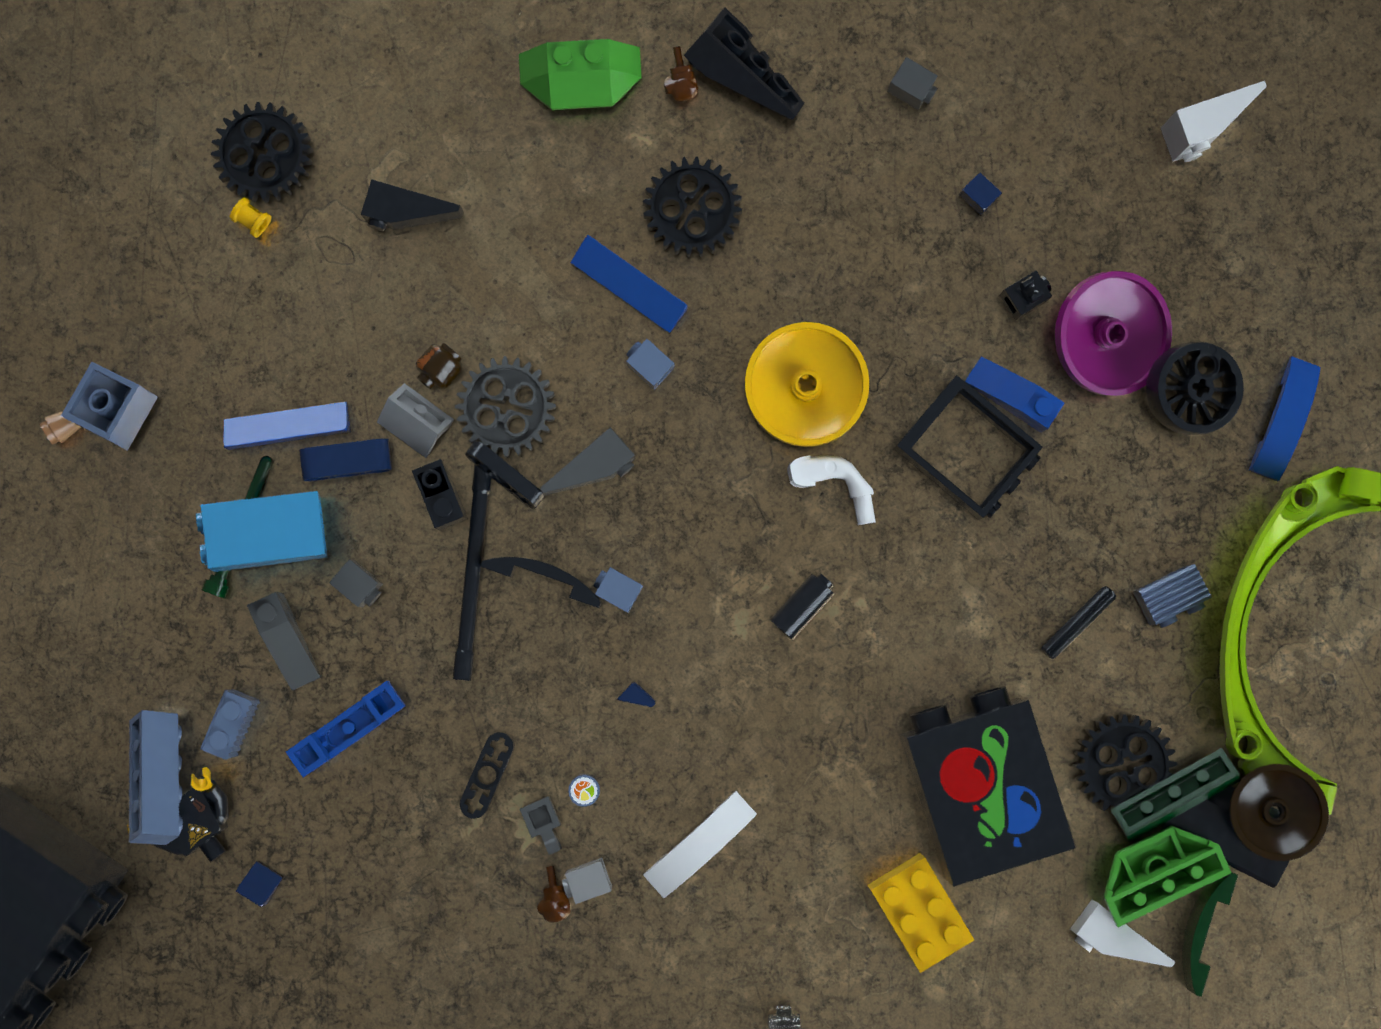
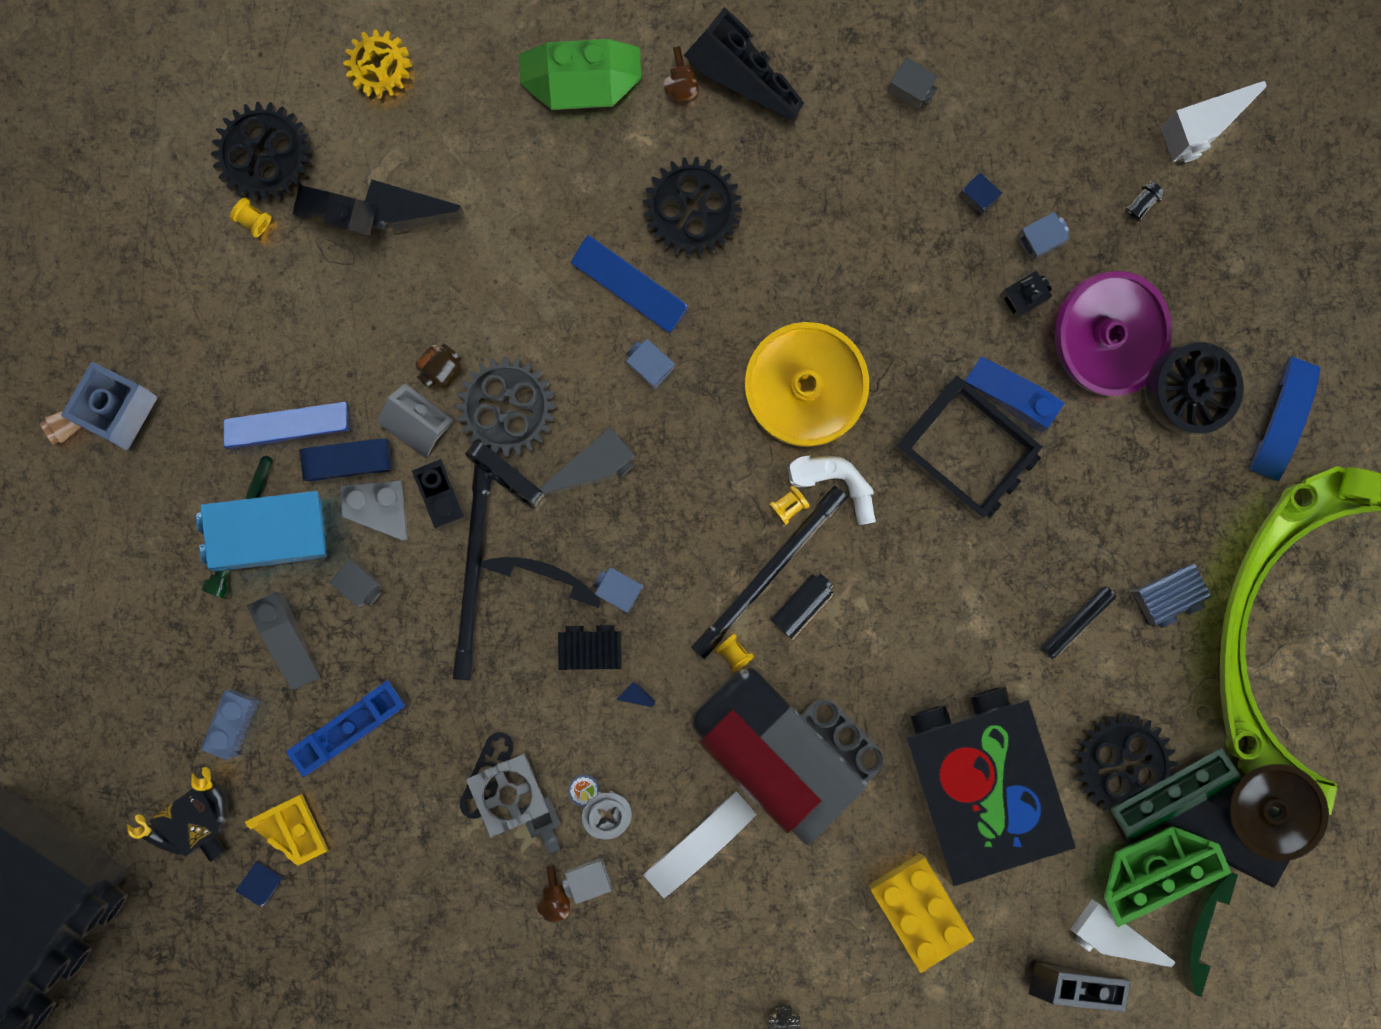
sand blue brick [129,710,183,845] -> none
none -> yellow wing [245,794,329,866]
none -> black slope [292,185,377,235]
none -> light grey wing [340,481,408,541]
none -> yellow gear [343,29,412,99]
none -> light grey piece [466,754,550,838]
none -> black brick [558,625,622,670]
none -> light grey gear [581,790,632,839]
none -> black piece [691,485,848,660]
none -> piece [691,667,884,846]
none -> yellow bush [714,633,755,673]
none -> yellow bush [769,485,810,526]
none -> sand blue brick [1017,212,1070,262]
none -> black slope [1029,963,1131,1012]
none -> black pin [1125,181,1164,222]

